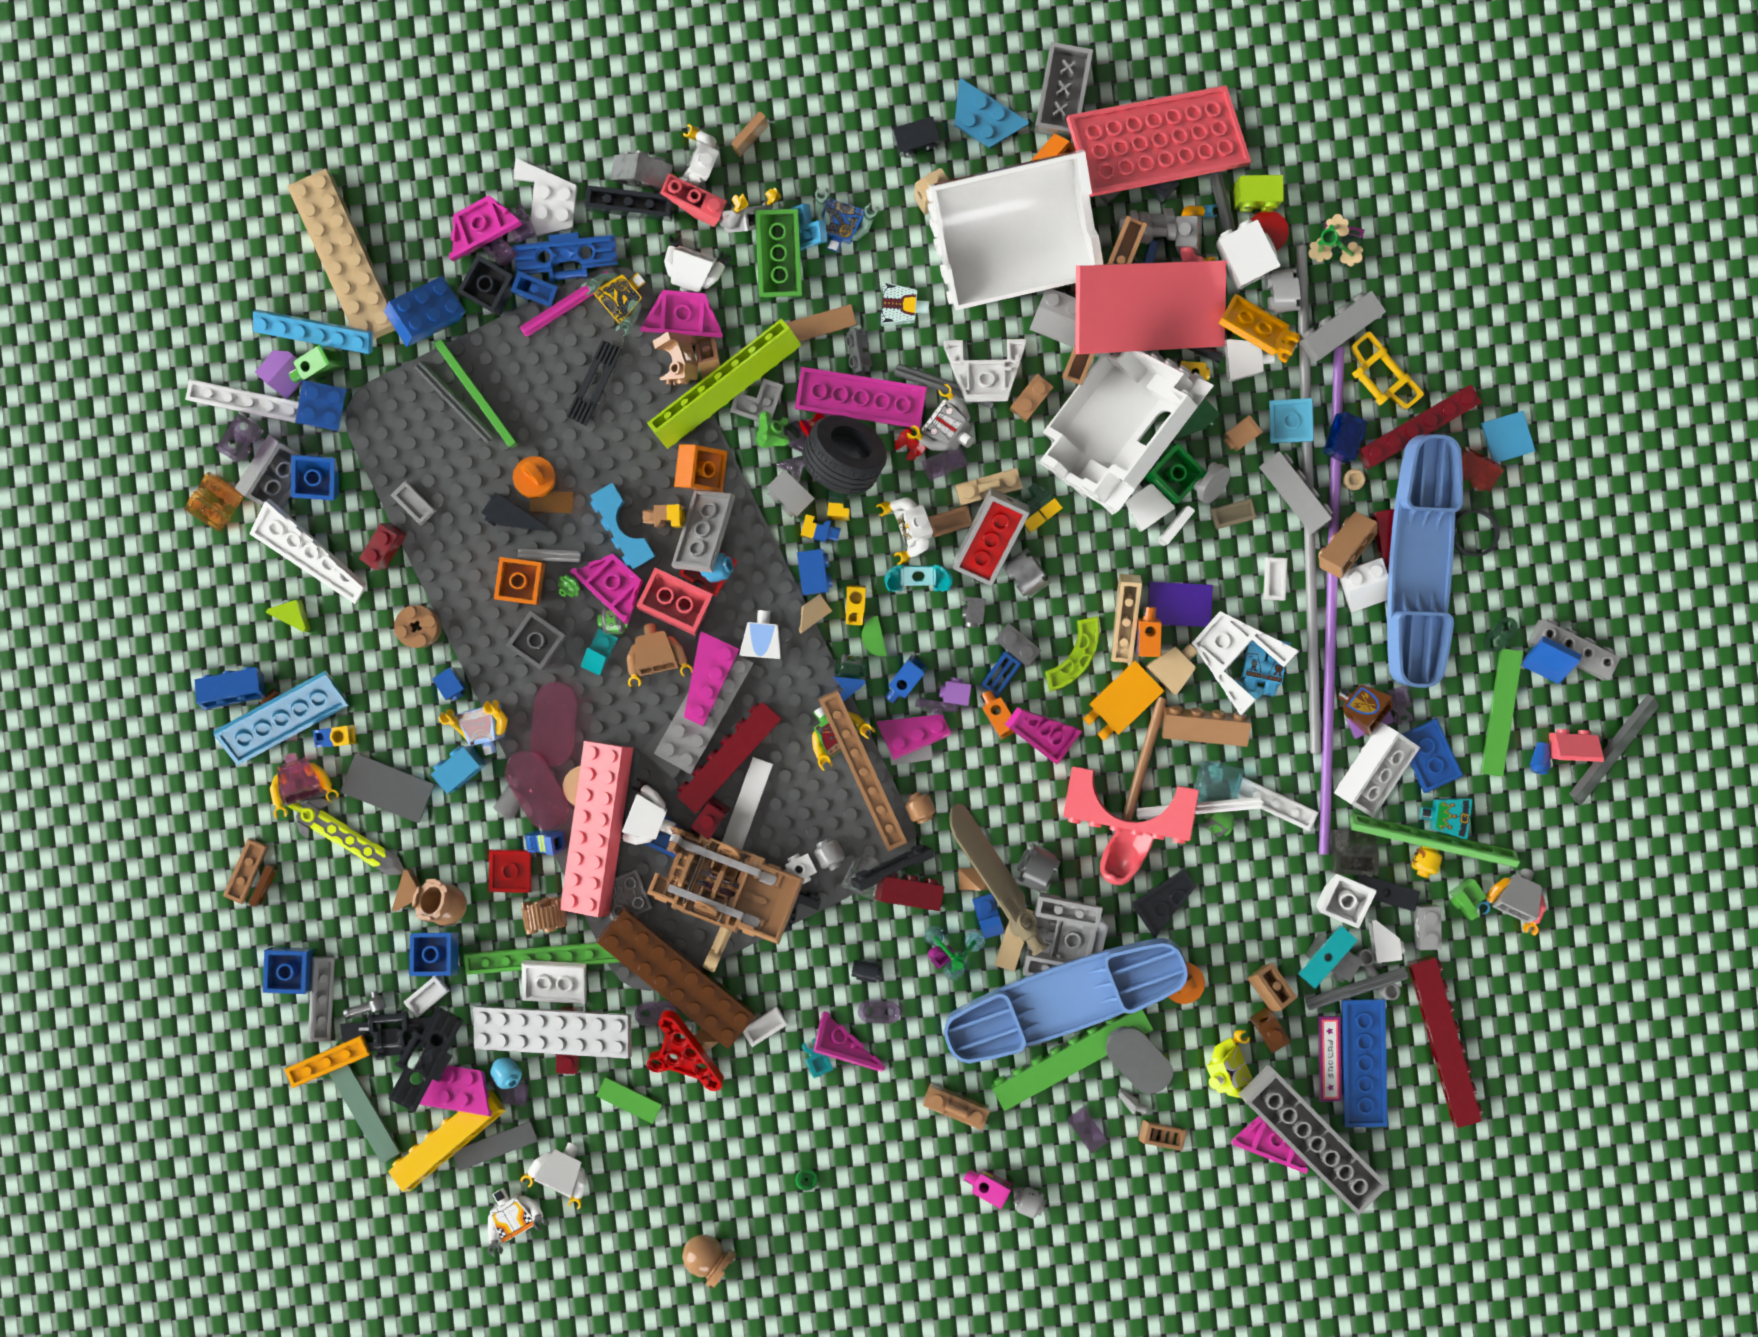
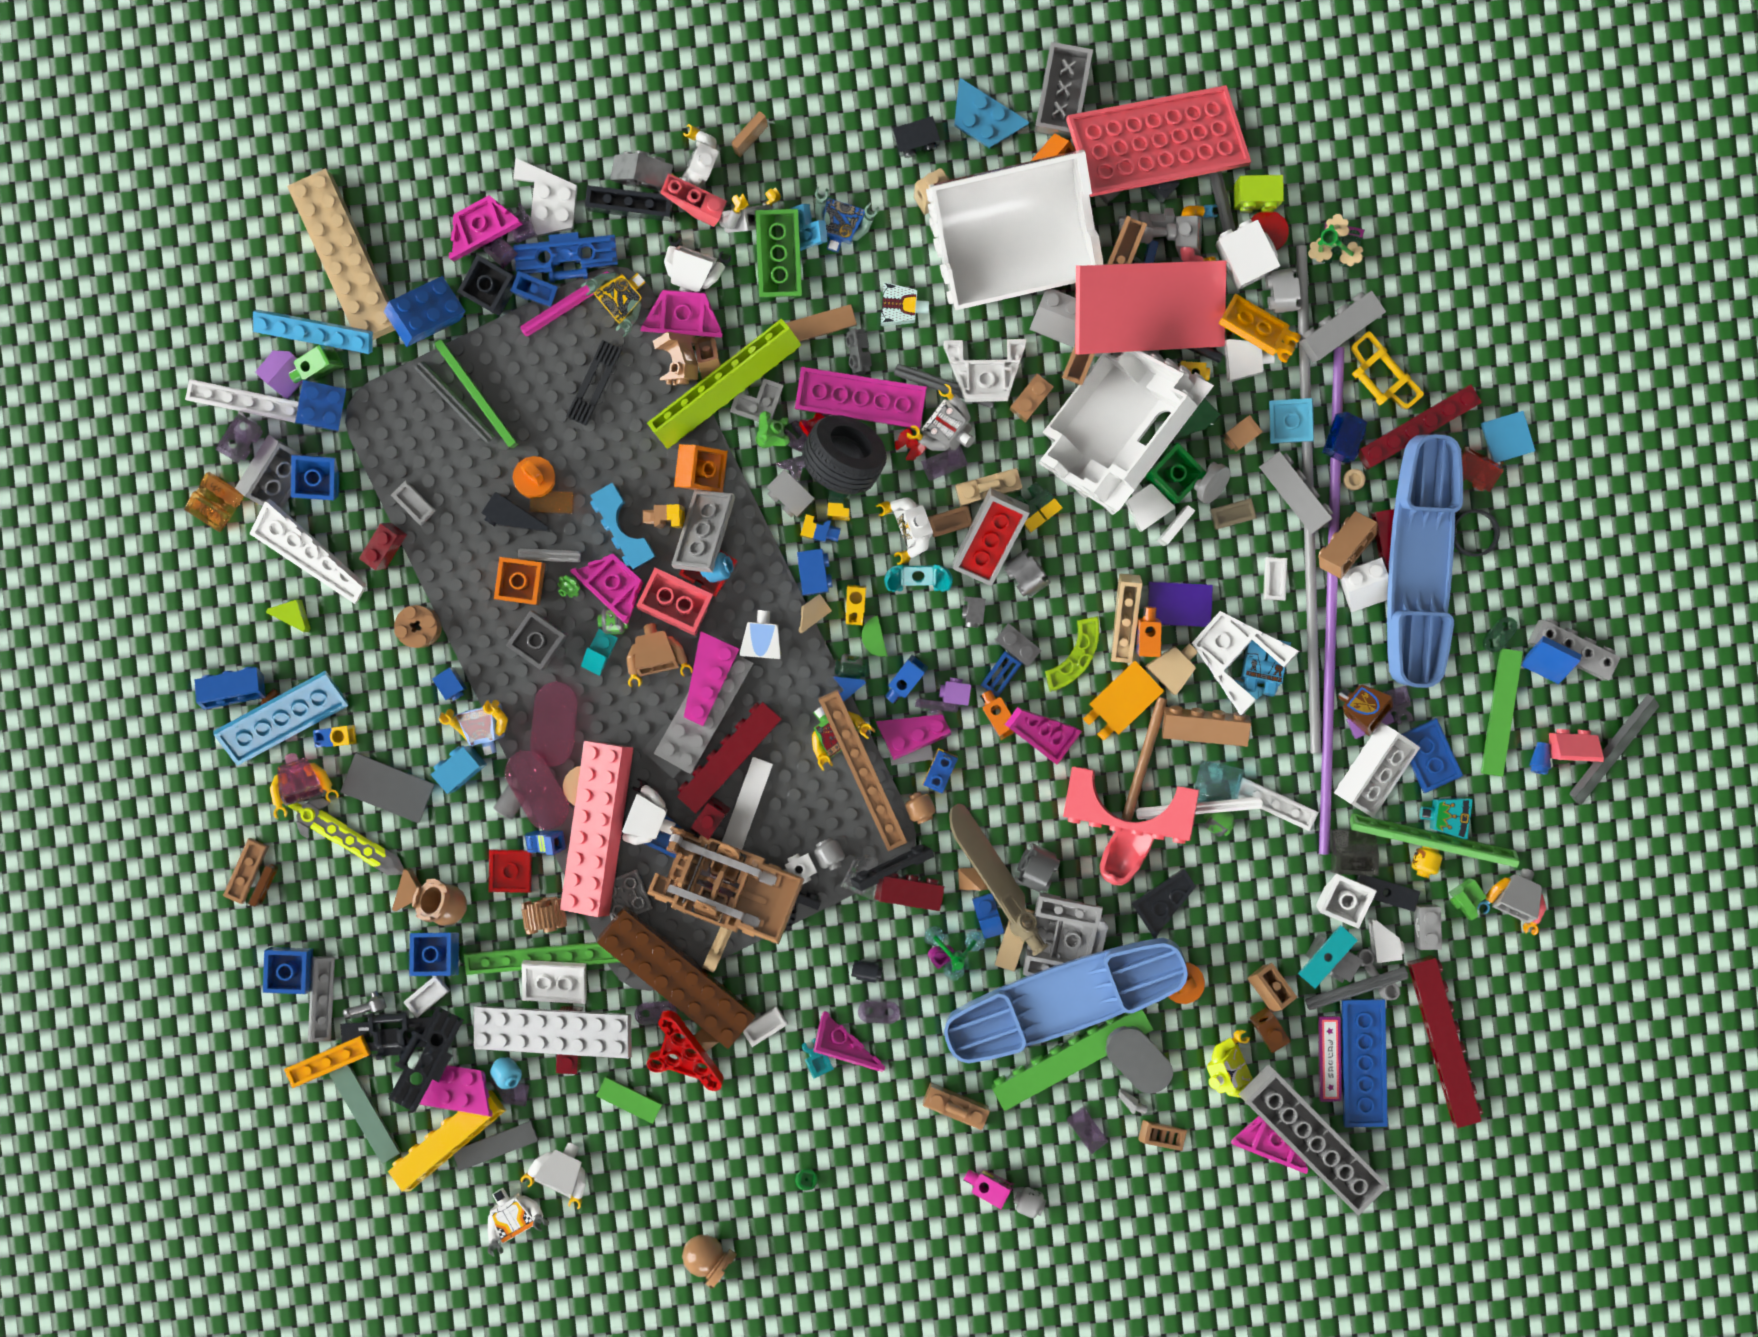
none -> blue hips [922,748,958,793]

